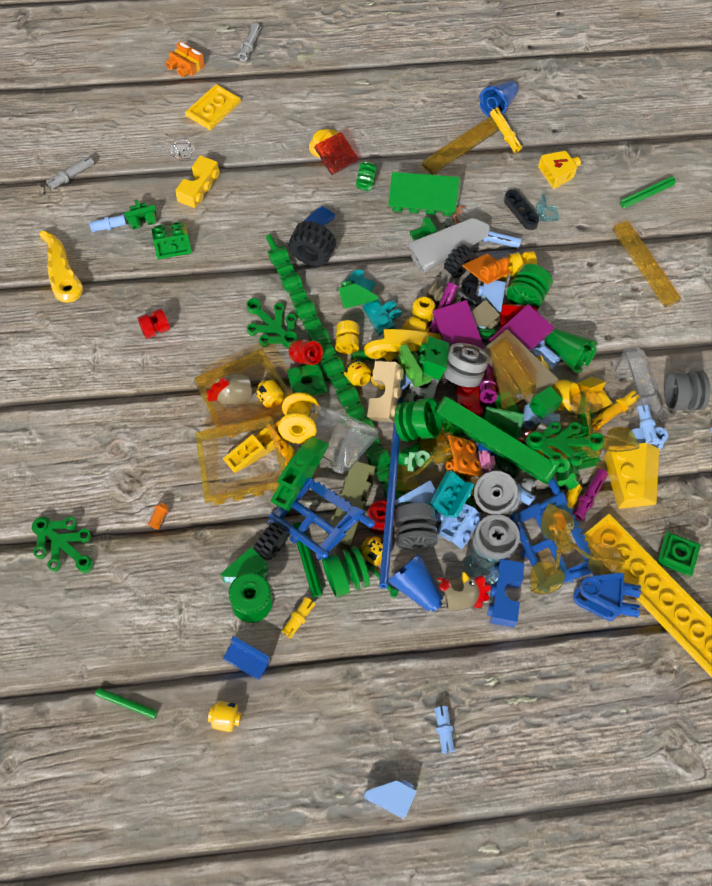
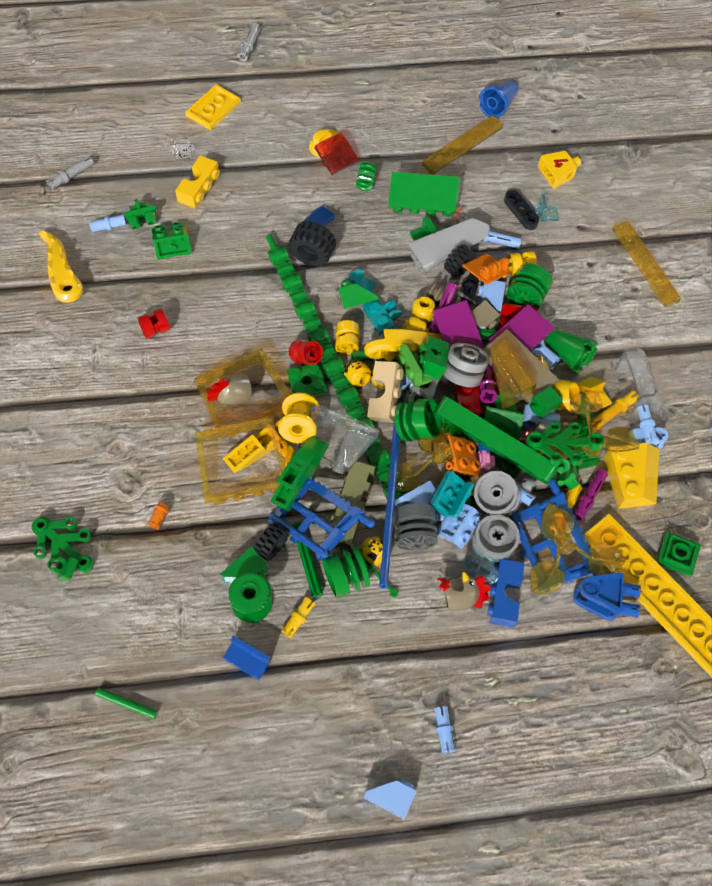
orange hips [166,41,205,78] -> none
yellow head [208,700,242,732] -> none
green plant [246,298,299,349] -> none
yellow head [256,380,284,408] -> none
red wheel [368,500,387,535] -> none
blue cone [388,554,443,612] -> none
green hips [398,443,432,472] -> none
yellow pin [490,108,523,153] -> none
green axle [620,176,676,208] -> none
dark grey wheel [664,371,710,410] -> none
none -> green tile [50,557,79,582]

